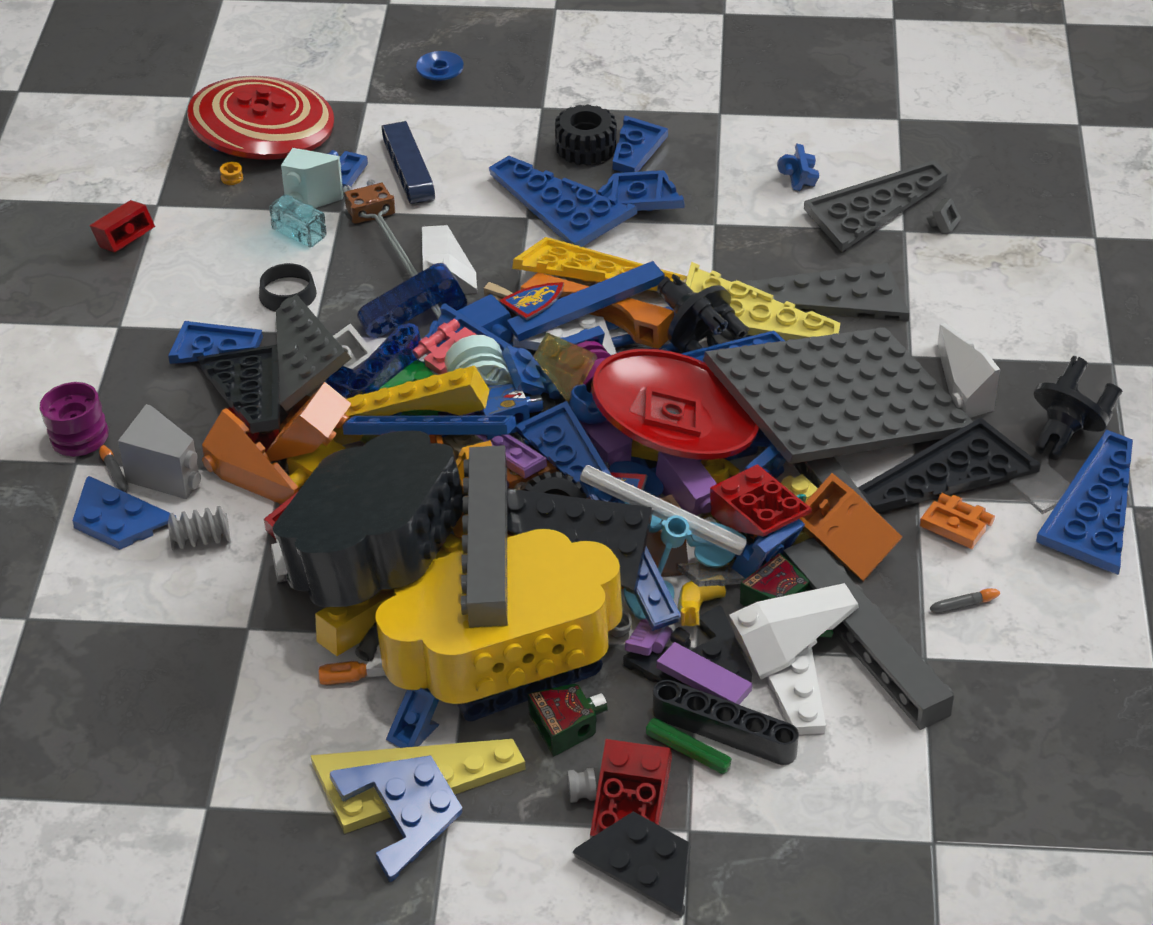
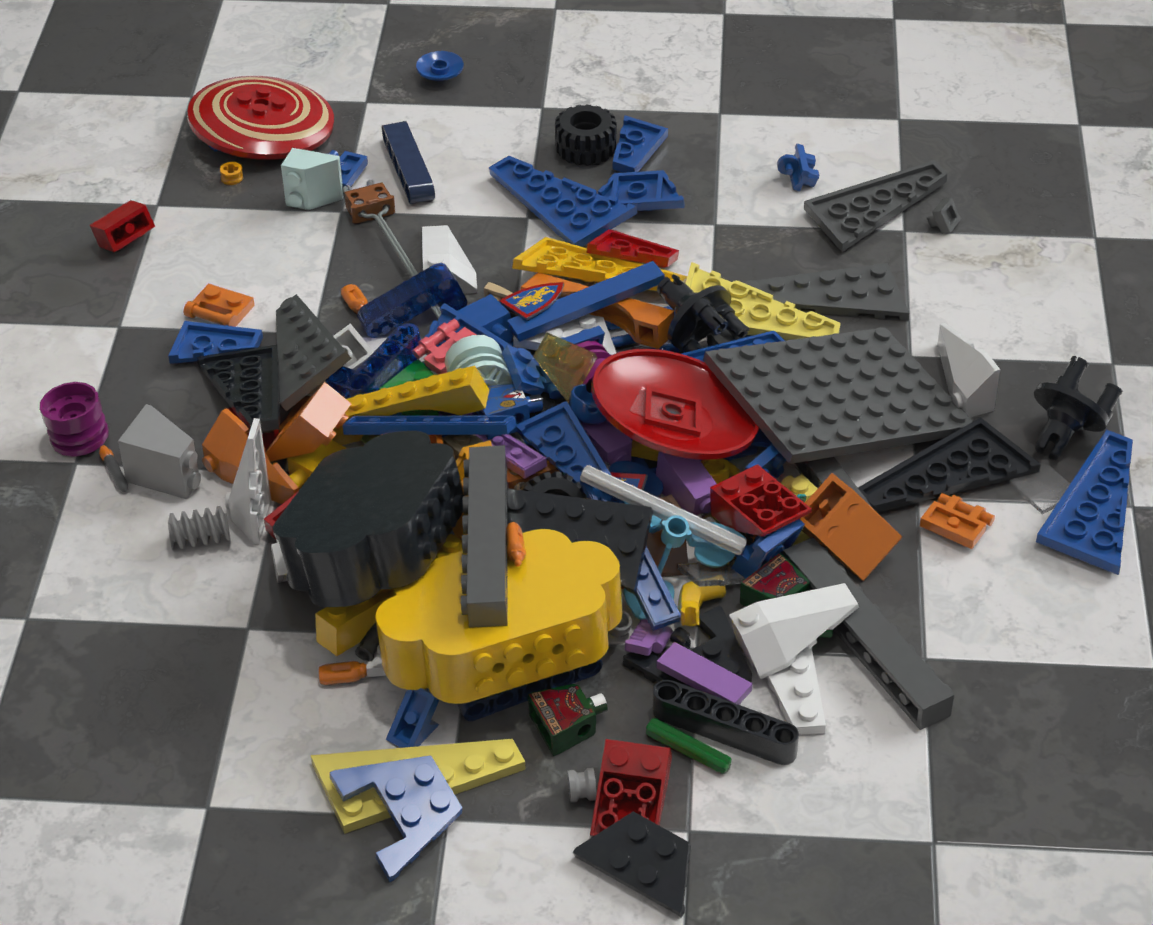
blue wing [72,476,177,550] -> none
black tyre [259,263,317,312] -> none
clear light blue brick [269,195,327,247] -> none
dark grey piece [930,588,1000,613] -> none
none -> orange plate [183,283,255,327]
none -> white wedge [225,418,272,544]
none -> orange piece [341,284,369,317]
none -> orange piece [506,522,526,567]
none -> red wing [586,229,679,268]

